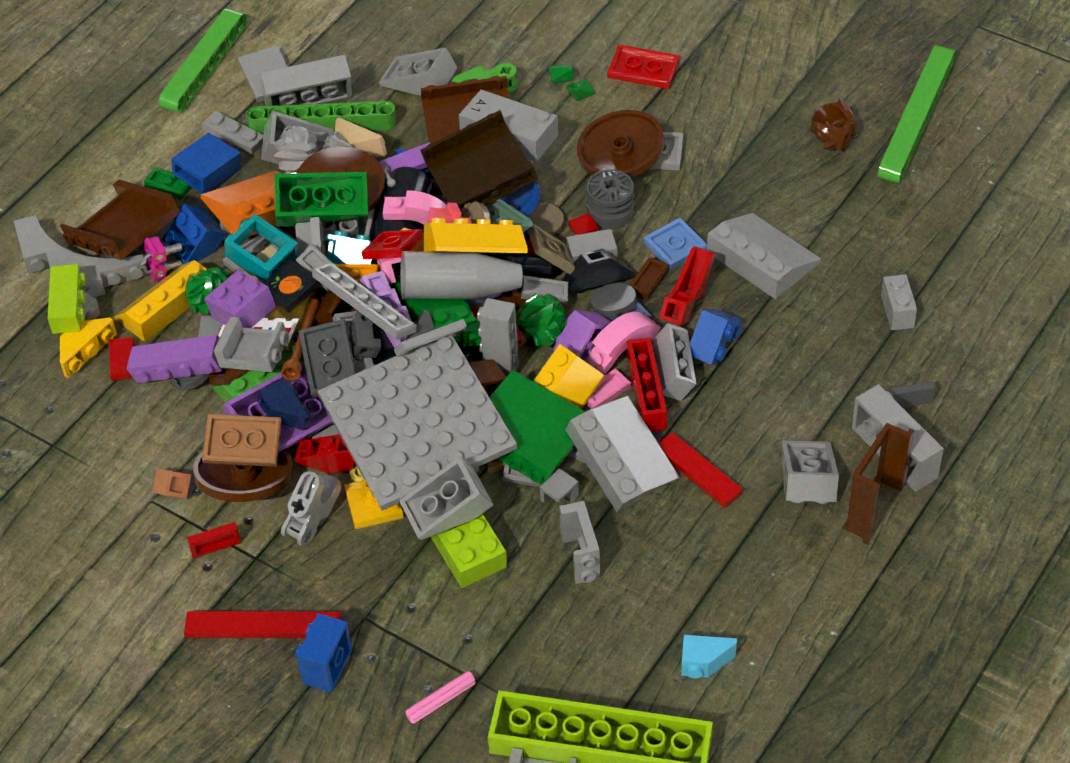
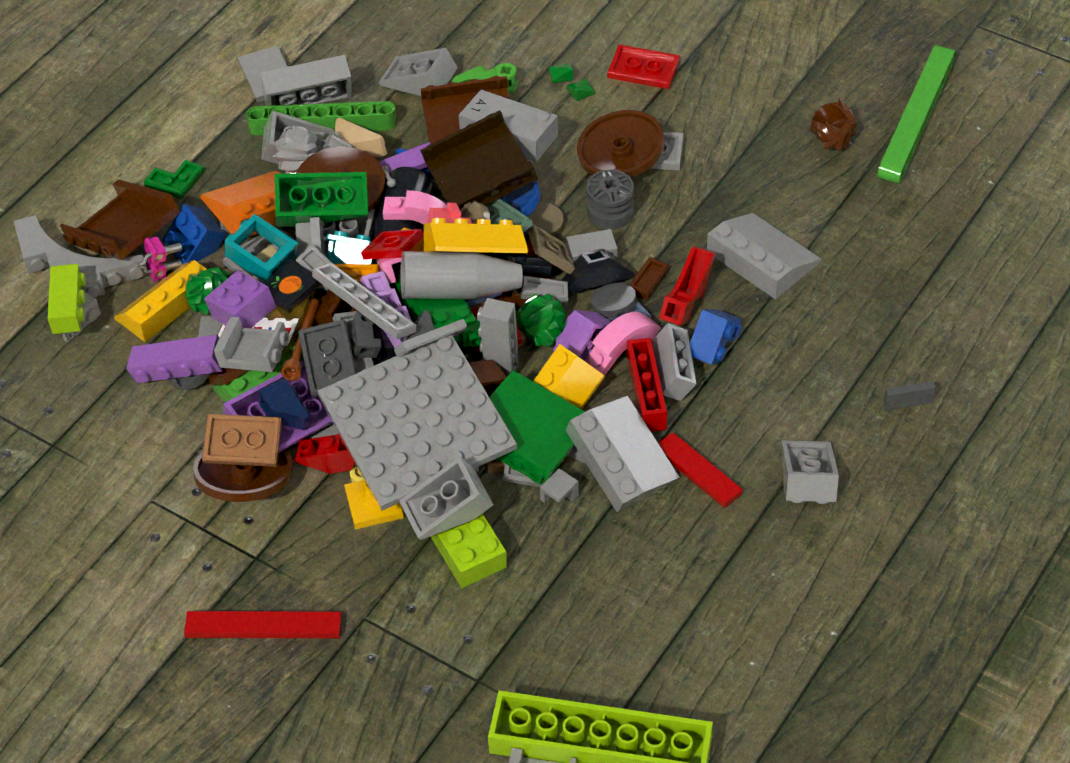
yellow slope [60,318,117,378] -> none
red tile [109,337,134,381] -> none
nougat panel [153,468,191,499] -> none
bright green beam [159,9,247,113] -> none
blue brick [171,133,241,194] -> none
red tile [187,522,241,558] -> none
light grey plate [202,111,263,155] -> none
light grey piece [281,471,341,547] -> none
blue brick [295,613,352,693] -> none
bright pink axle [405,671,476,723] -> none
light grey panel [559,501,600,584] -> none
red tile [568,213,599,235] -> none
bright pink tile [586,368,631,409] -> none
medium blue tile [644,218,707,271] -> none
medium azure slope [681,635,737,678] -> none
reddish brown piece [842,423,915,545] -> none
light grey brick [852,384,944,492] -> none
light grey brick [881,274,917,330] -> none

